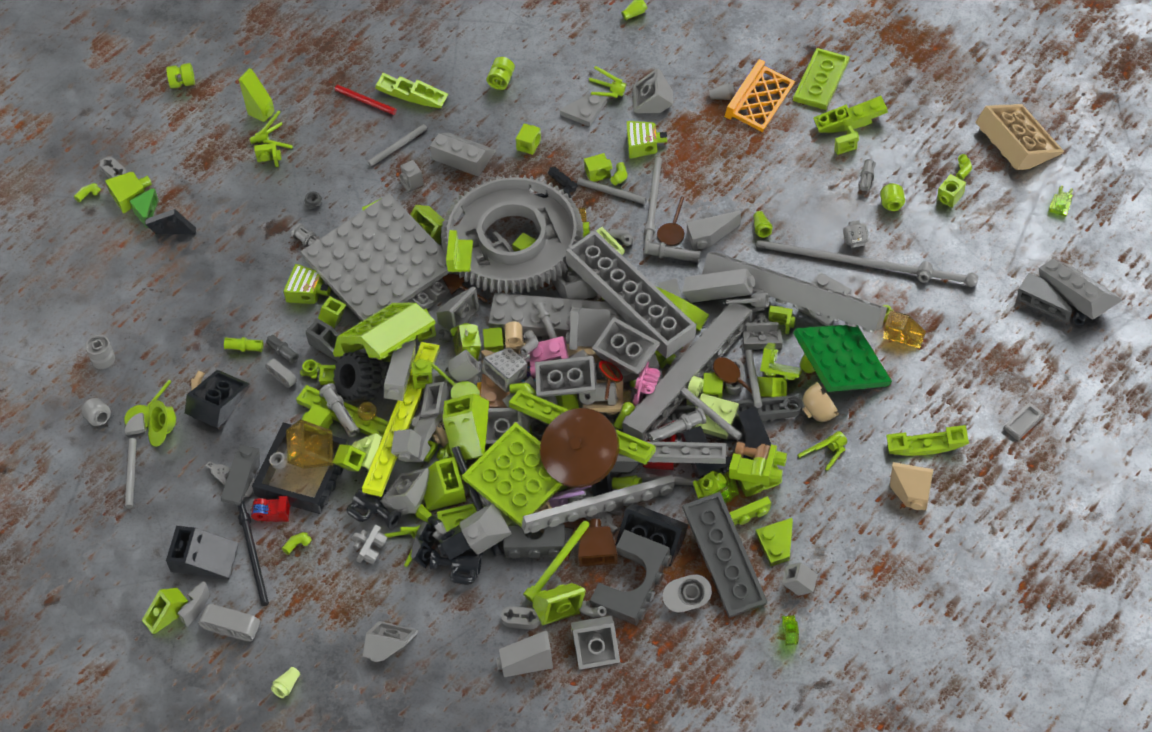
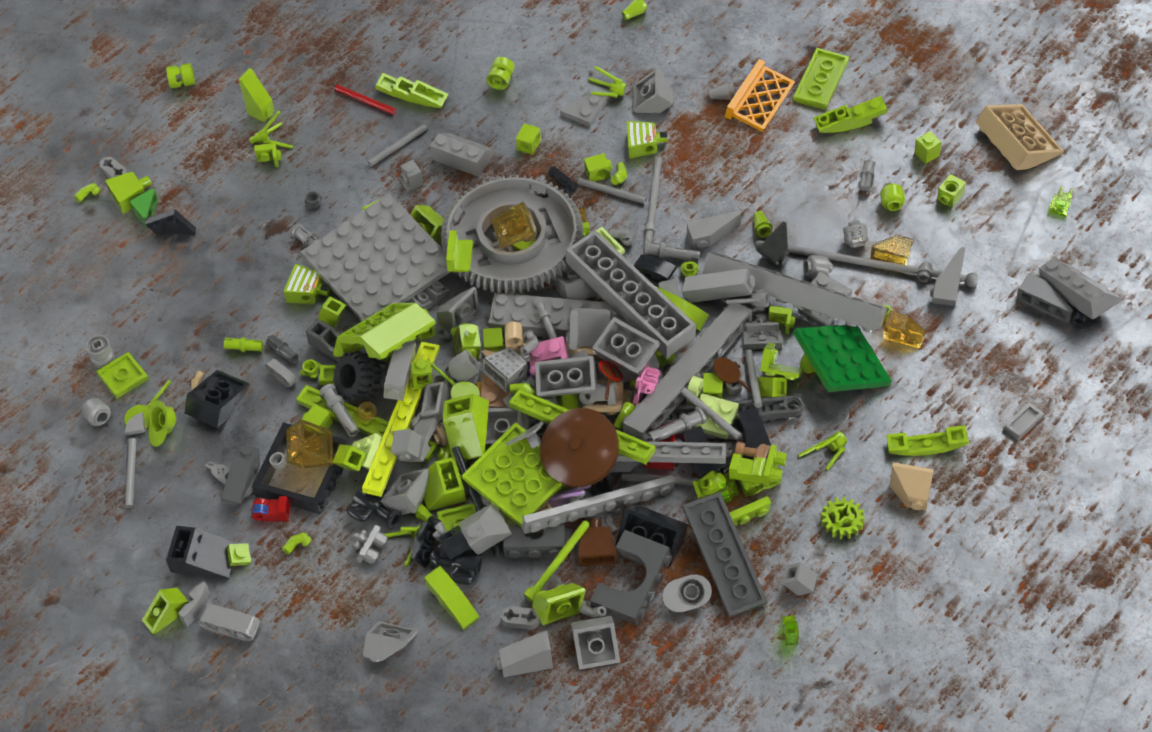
black bar [237,501,269,606] -> none
yellowish green cone [271,667,300,698] -> none
reddish brown piece [442,274,488,303] -> none
lime cone [612,475,642,490] -> none
reddish brown piece [657,196,685,246] -> none
lime wing [755,518,793,567] -> none
tan cylinder [802,382,839,422] -> none
lime bracket [834,126,859,155] -> none
lime arm [956,154,972,180] -> none
none -> lime tile [96,352,149,399]
none -> lime plate [227,543,251,566]
none -> lime slope [424,566,480,630]
none -> clear yellow slope [491,202,537,249]
none -> light grey piece [506,421,543,449]
none -> black slope [634,255,677,281]
none -> lime plate [680,261,699,277]
none -> pearl dark grey slope [759,221,789,267]
none -> light grey head [803,255,832,279]
none -> lime gear [821,497,865,539]
none -> clear yellow slope [870,235,914,265]
none -> lime brick [914,131,942,164]
none -> light grey slope [930,247,965,306]

